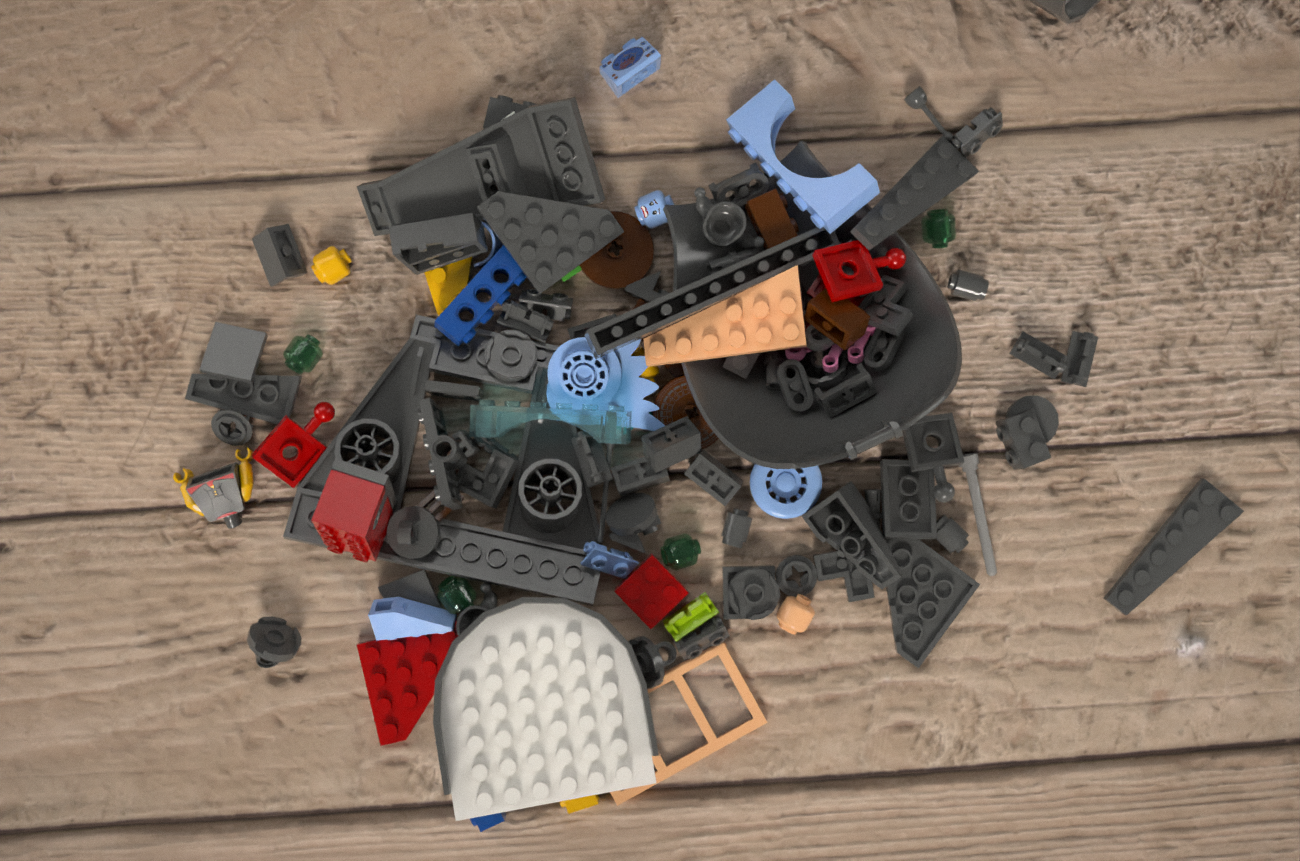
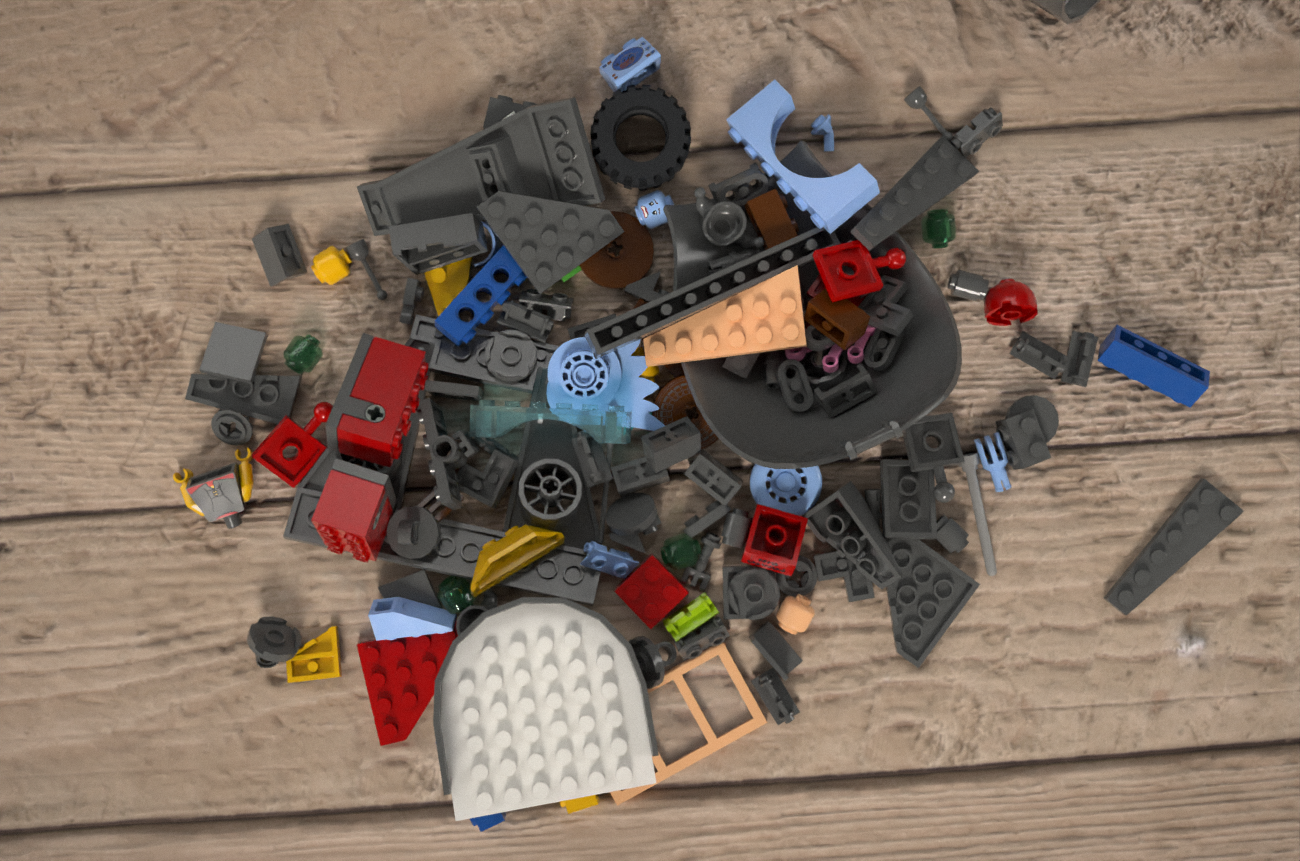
none -> yellow wing [286,626,342,683]
none -> red piece [326,333,429,468]
none -> dark grey hinge [345,239,387,300]
none -> dark grey plate [399,278,424,325]
none -> yellow wedge [470,524,565,598]
none -> black tyre [590,84,691,191]
none -> dark grey hinge [680,532,722,592]
none -> dark grey plate [683,500,731,539]
none -> red brick [741,504,808,576]
none -> dark grey panel [749,620,803,681]
none -> dark grey hinge [751,668,800,725]
none -> light blue plate [811,114,834,152]
none -> light blue arm [974,432,1012,492]
none -> red cylinder [984,279,1038,326]
none -> blue brick [1097,325,1210,408]

